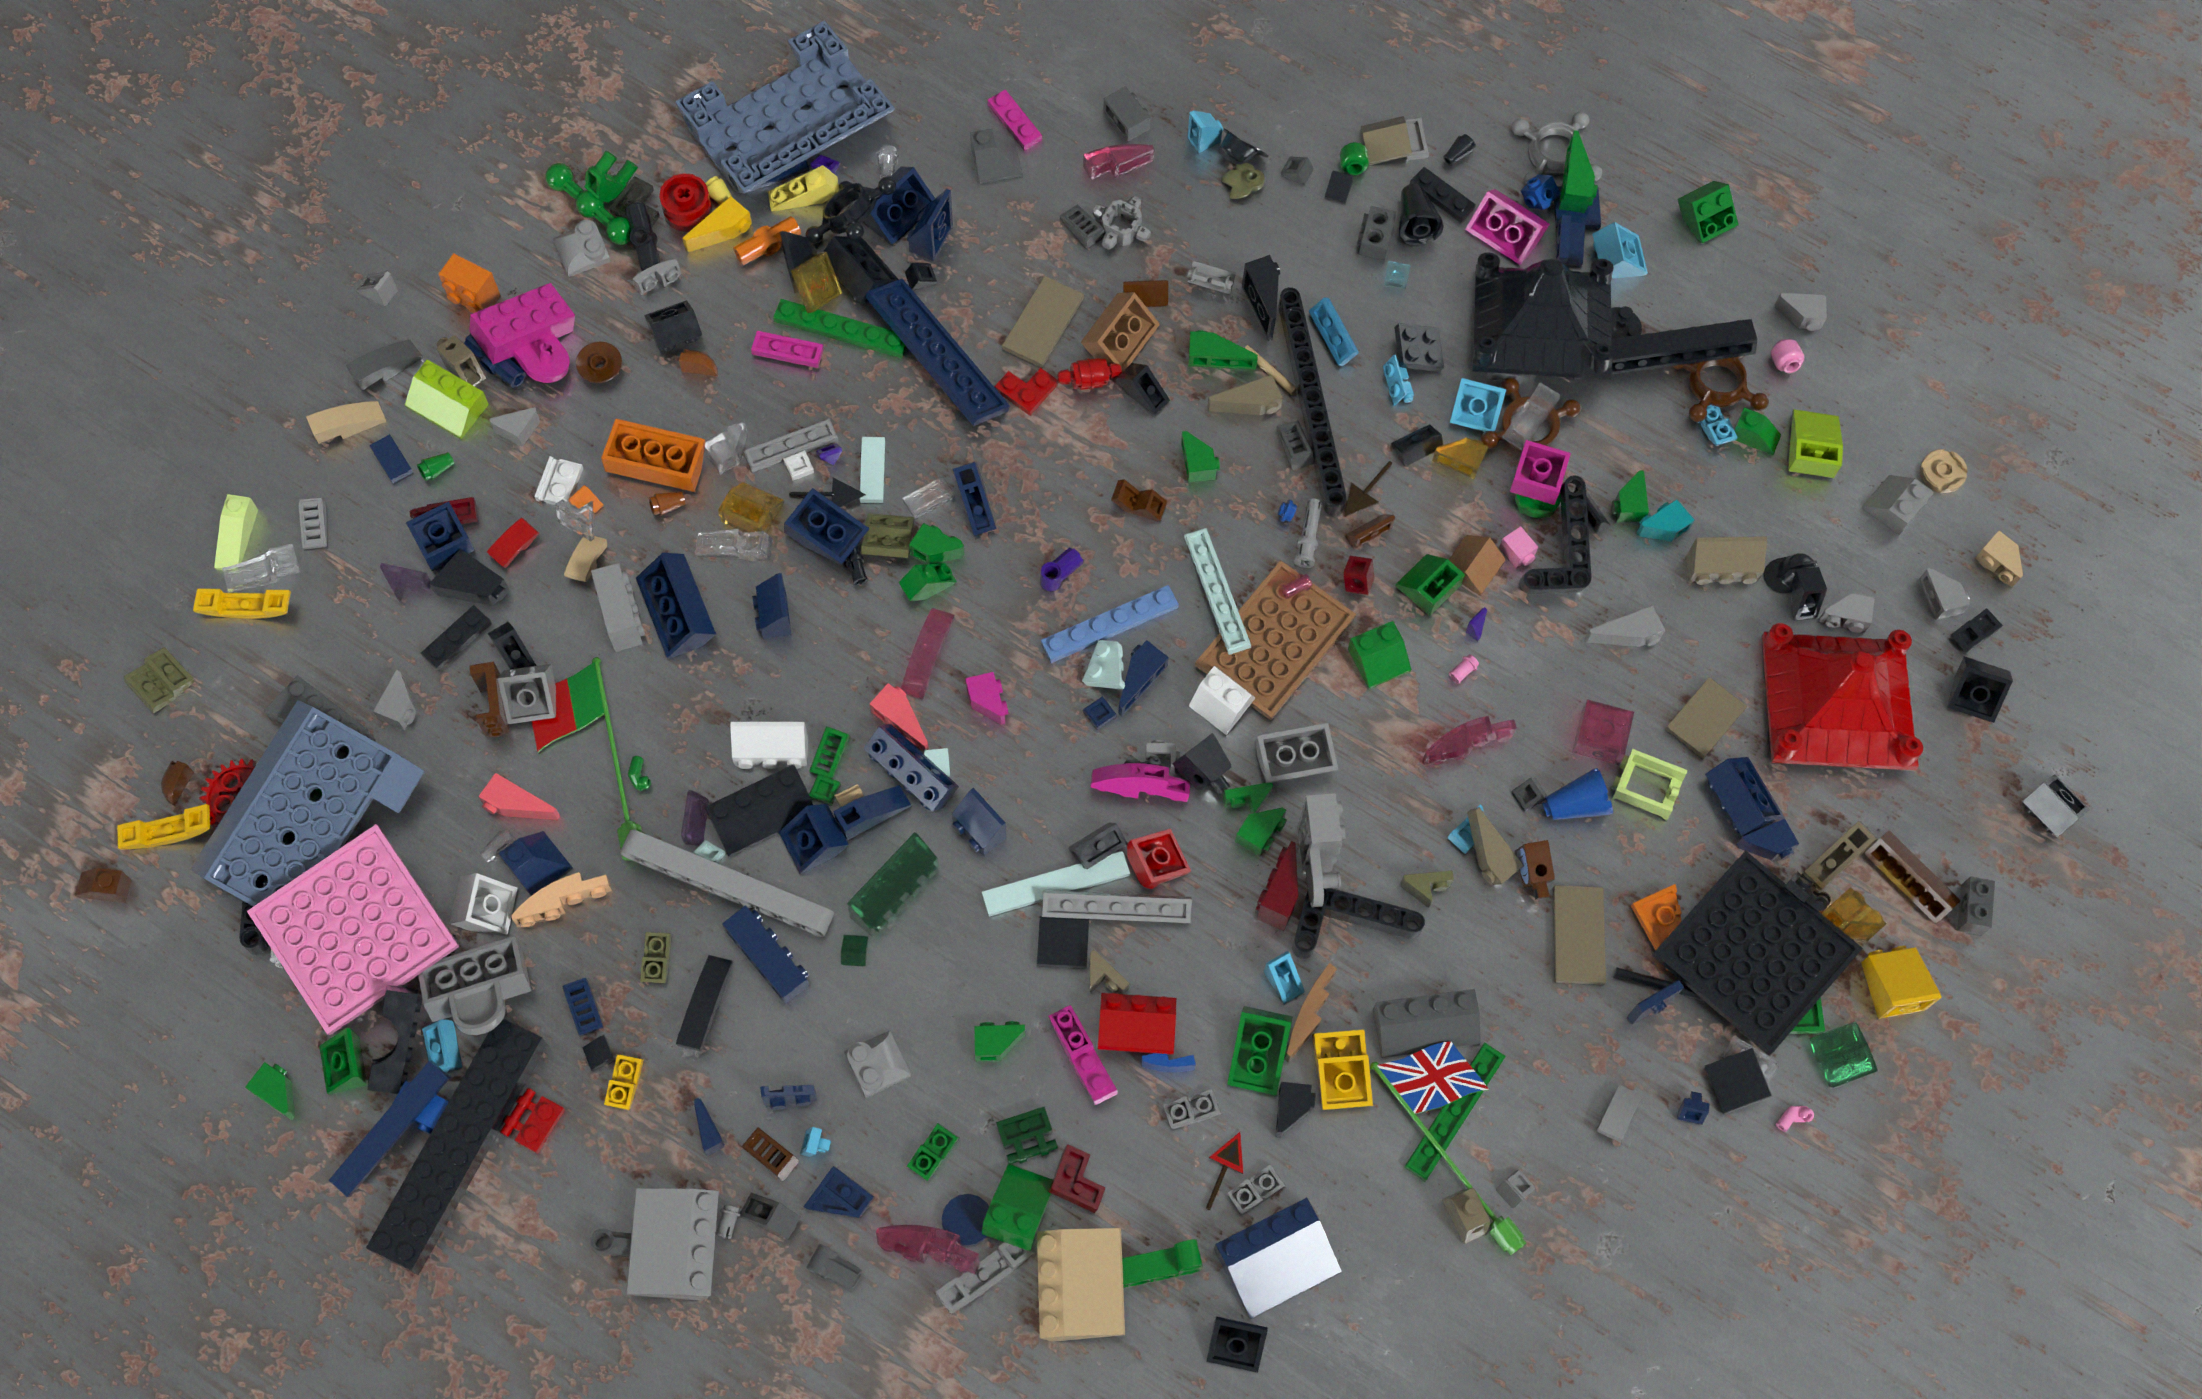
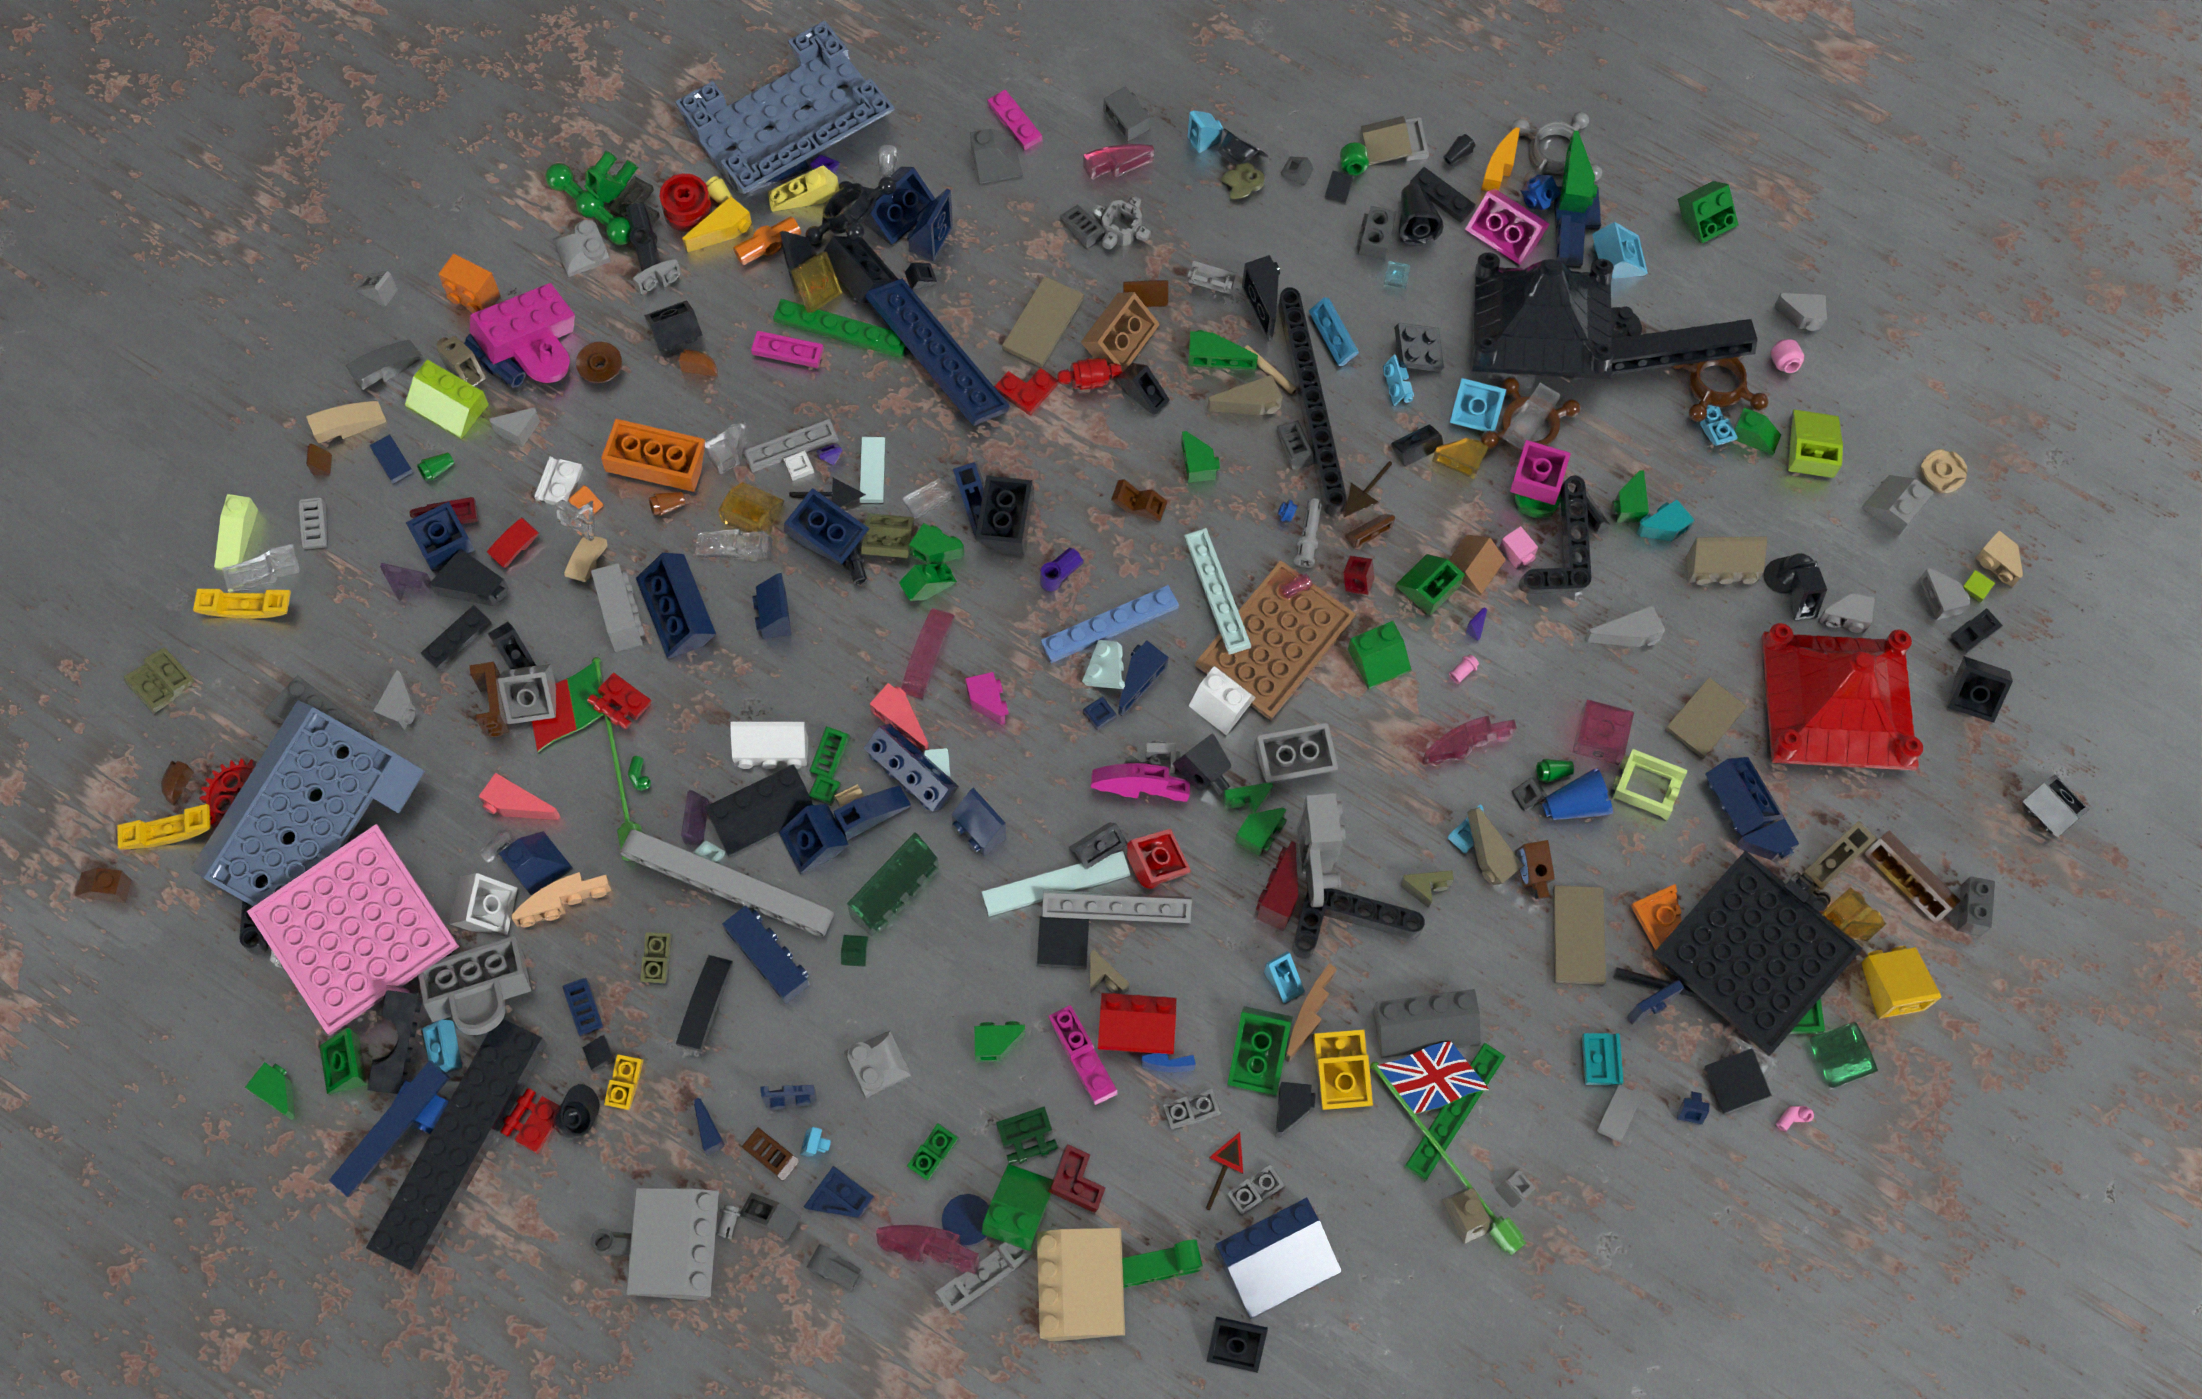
none -> reddish brown slope [306,444,332,475]
none -> black cap [552,1084,600,1139]
none -> red plate [587,672,652,730]
none -> black slope [975,475,1035,555]
none -> light orange slope [1481,127,1520,191]
none -> green cone [1536,759,1574,783]
none -> teal plate [1582,1033,1624,1085]
none -> lime tile [1963,570,1995,603]

